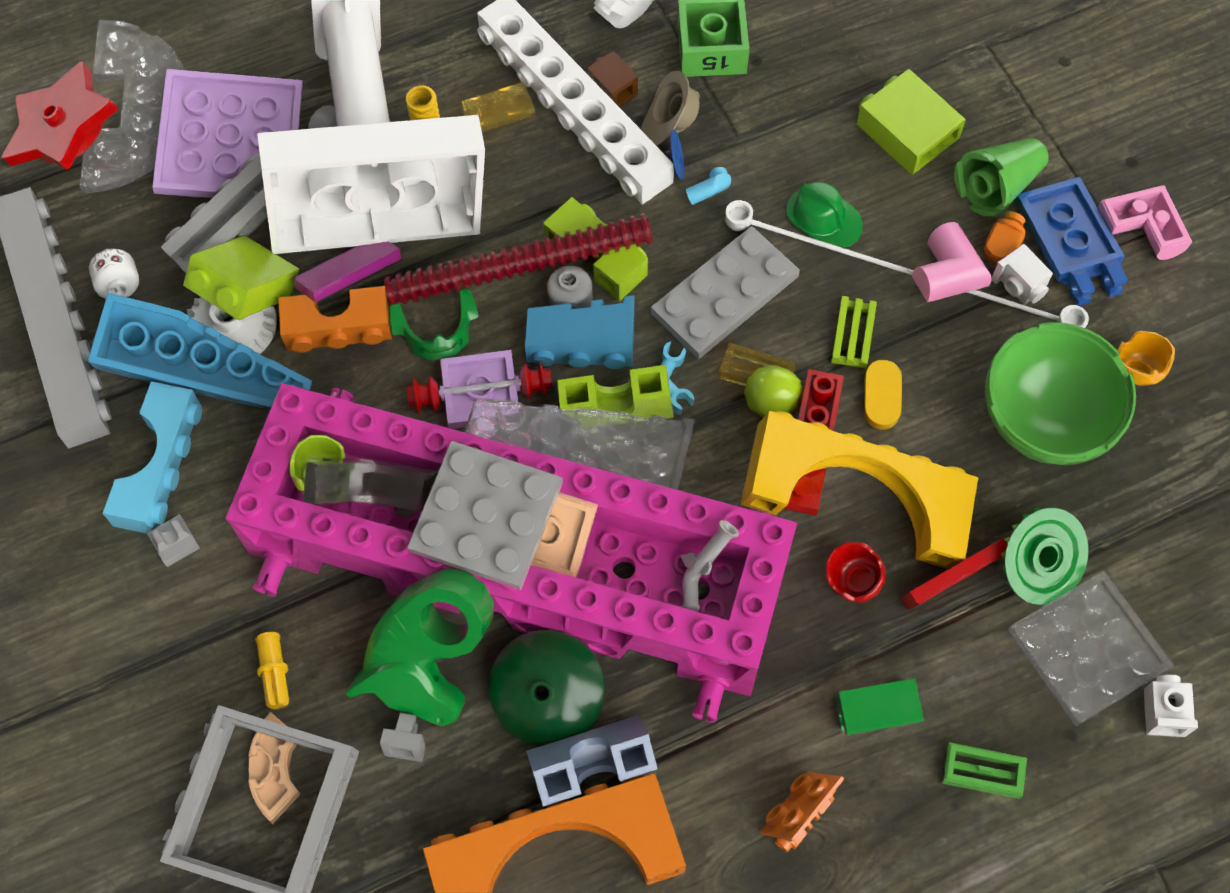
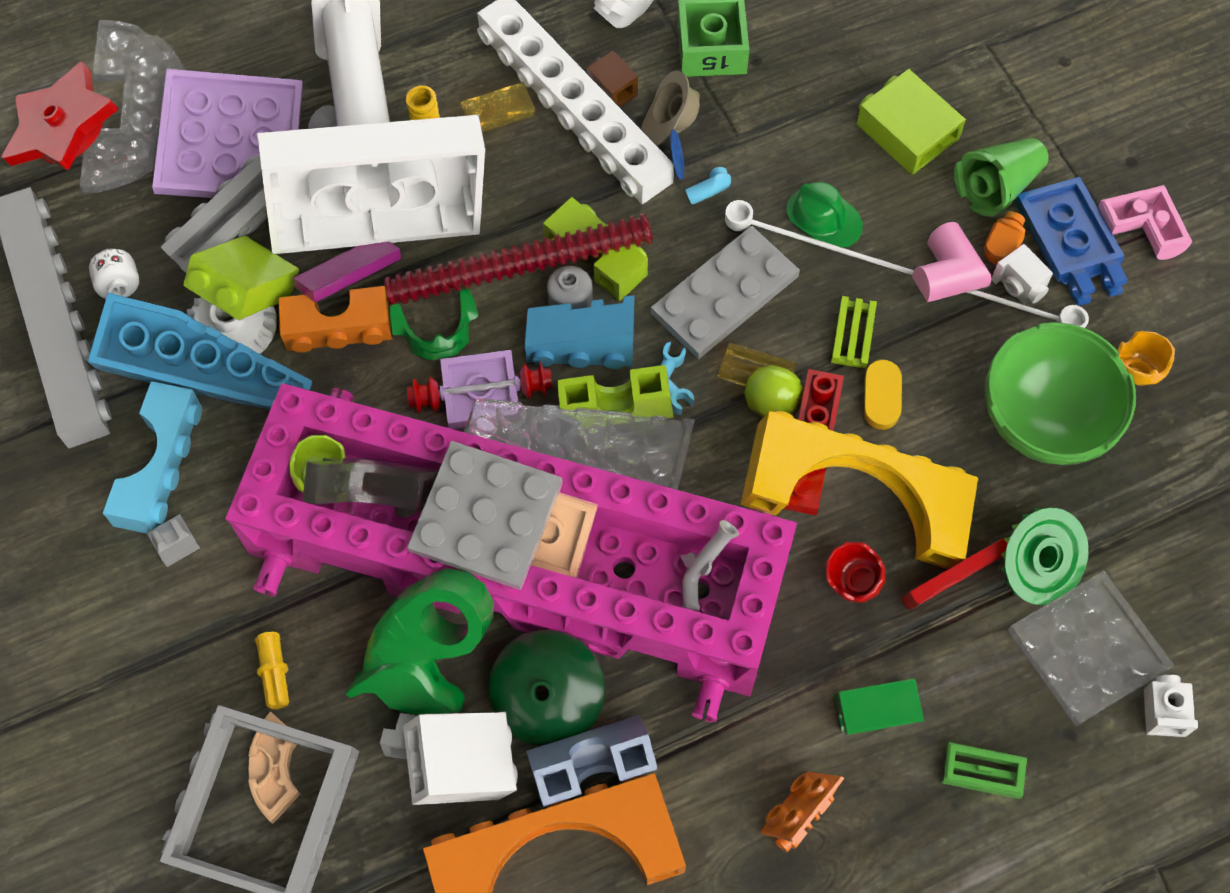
none -> white brick [403,712,518,805]

